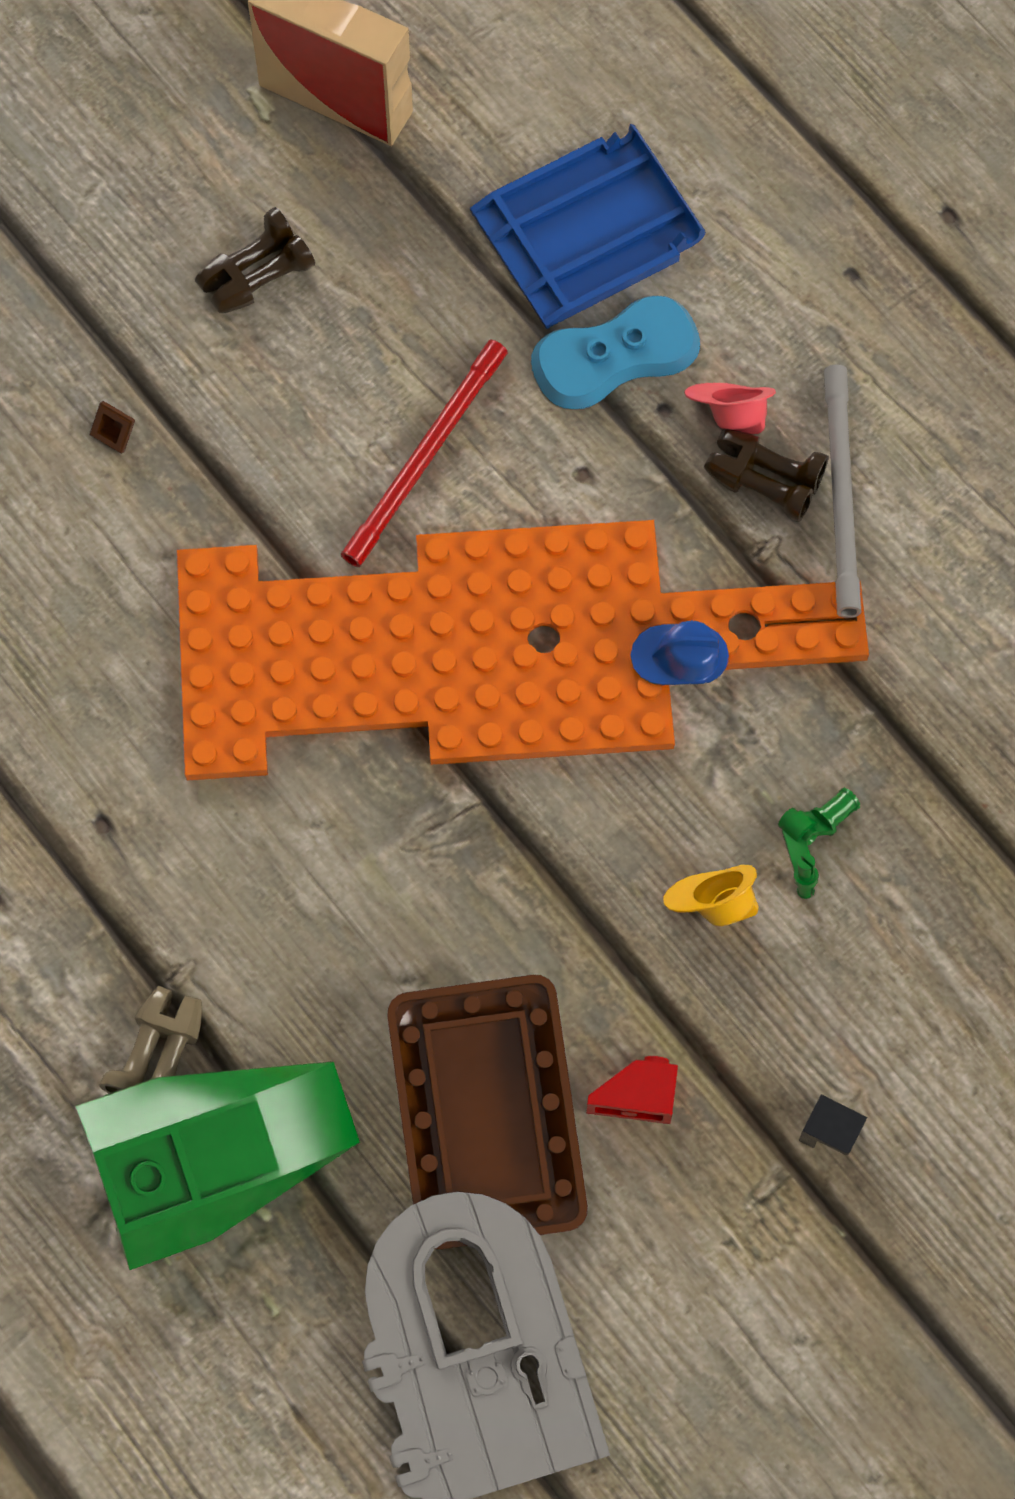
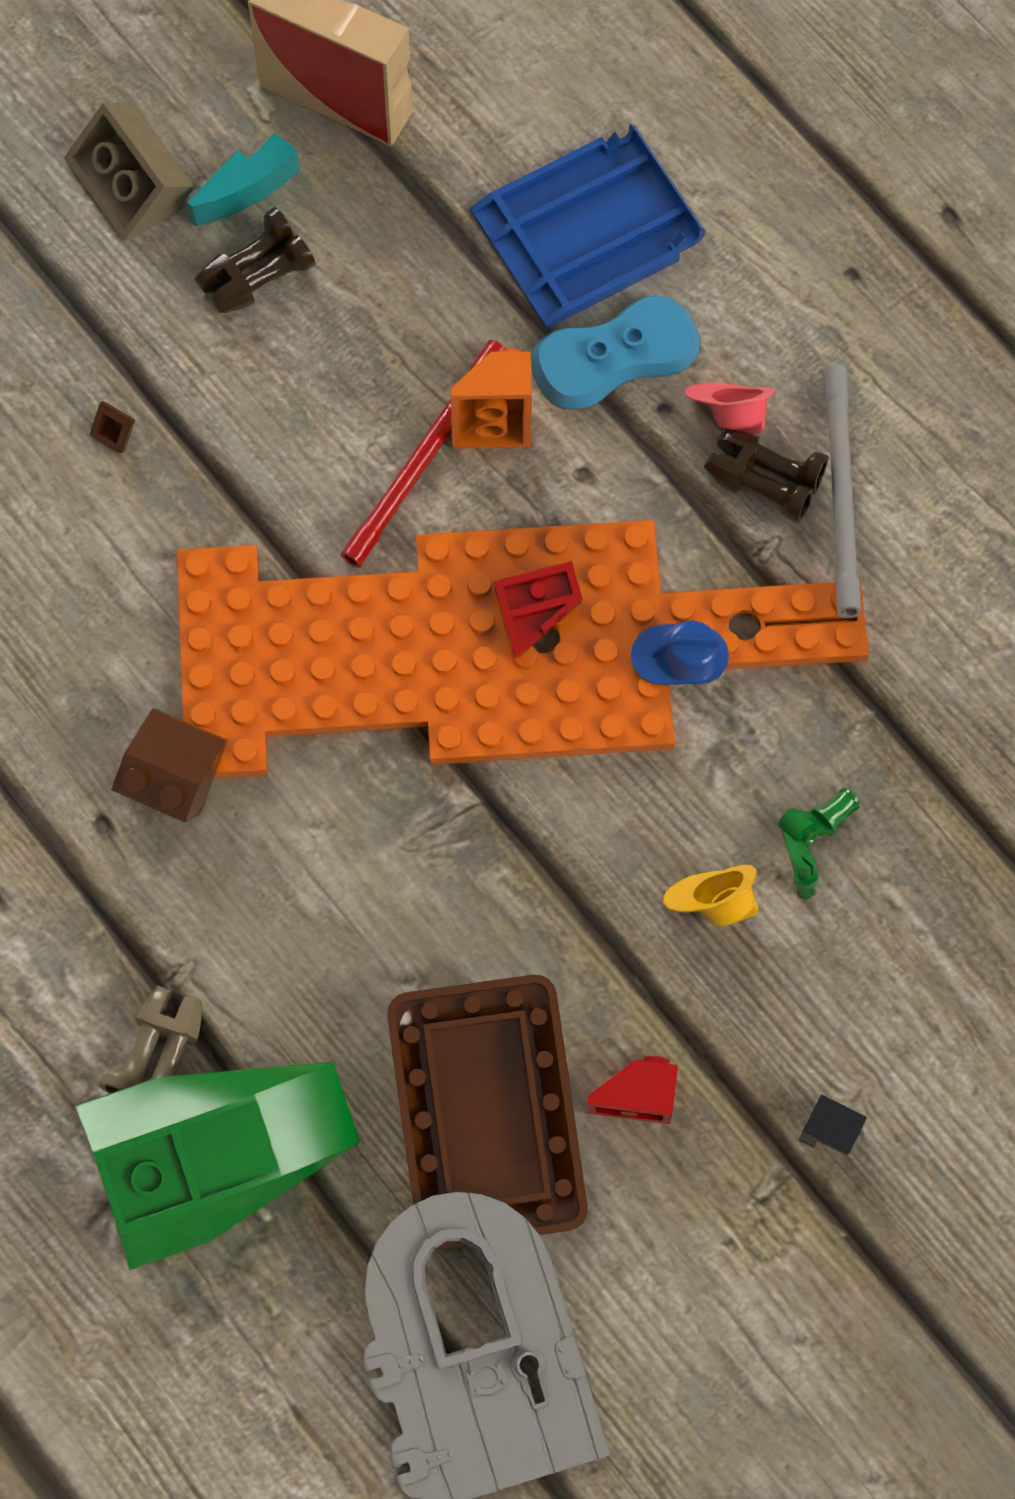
none -> dark tan slope [64,103,195,241]
none -> reddish brown slope [111,708,228,822]
none -> teal slope [187,133,300,226]
none -> orange slope [450,348,532,448]
none -> red wing [493,561,583,658]

